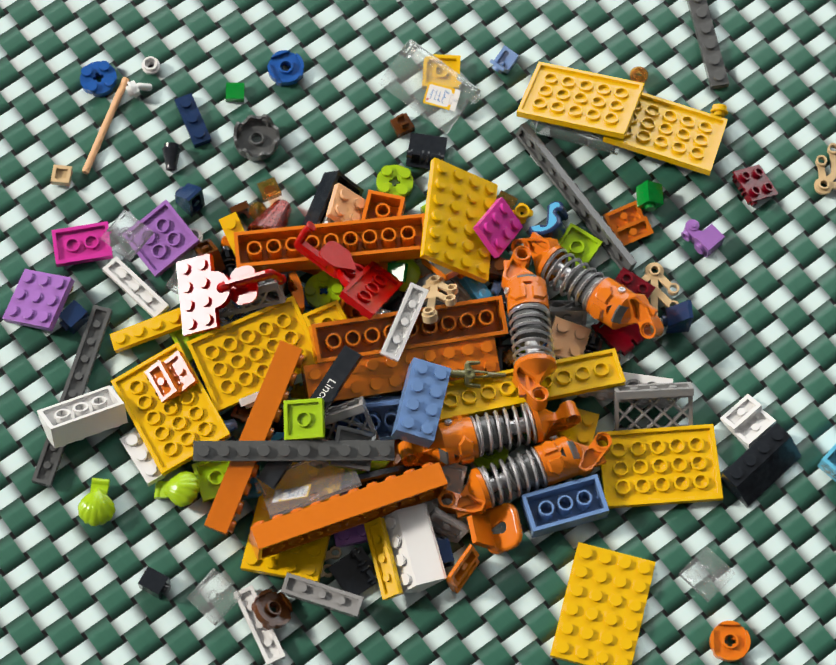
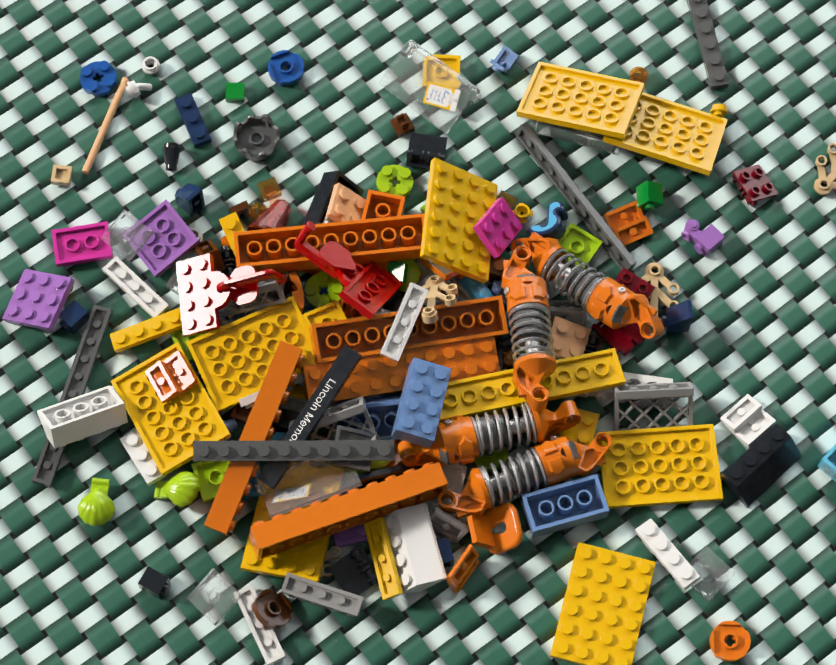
lime plate [283,398,325,441] -> none
olive piece [450,361,507,388] -> none
none -> white plate [635,519,700,591]

